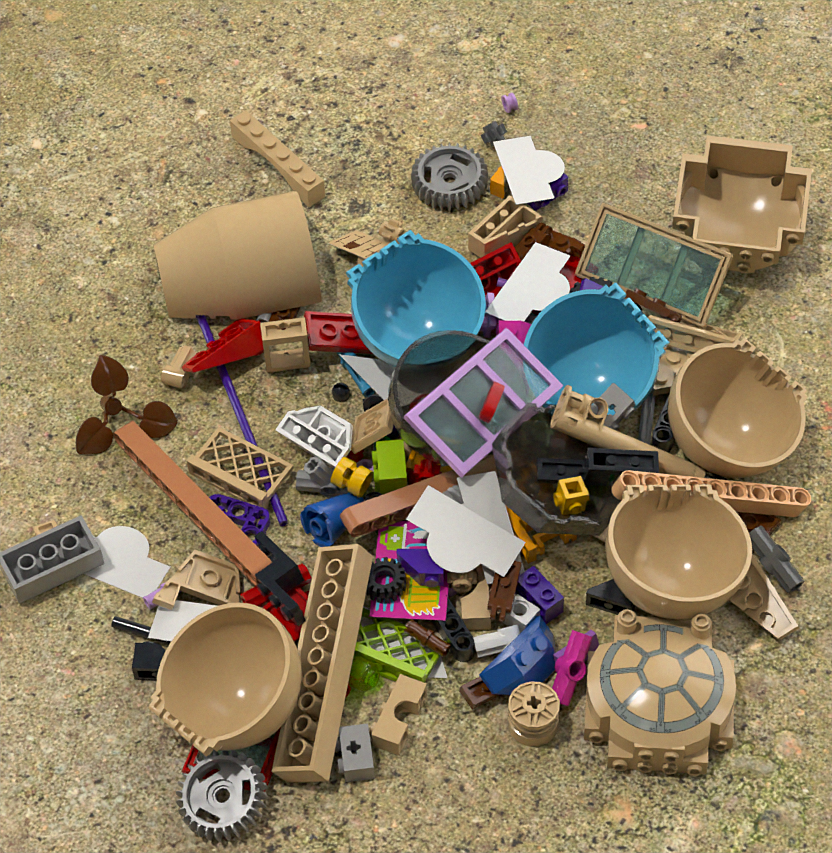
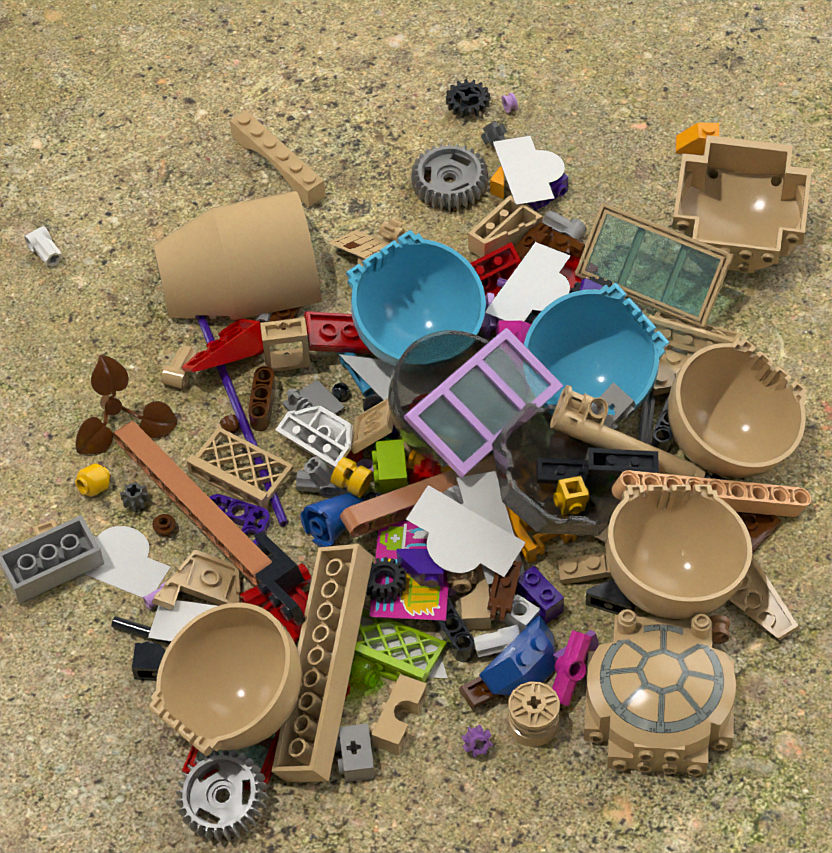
reddish brown pin [404,619,452,658] -> none
red beam [478,381,505,423] -> none
reddish brown hinge [625,288,682,322] -> none
dark grey piece [749,526,805,594] -> none
none -> white piece [24,226,62,267]
none -> yellow head [75,463,110,497]
none -> dark grey gear [120,482,150,511]
none -> reddish brown plate [152,514,176,536]
none -> reddish brown hinge [220,414,239,434]
none -> reddish brown beam [248,366,276,431]
none -> light grey hinge [282,380,345,414]
none -> black gear [446,79,490,118]
none -> medium lavender gear [461,725,493,757]
none -> light grey piece [542,211,587,240]
none -> tan plate [558,552,613,585]
none -> light orange slope [676,122,719,155]
none -> medium nougat wheel [709,615,730,644]

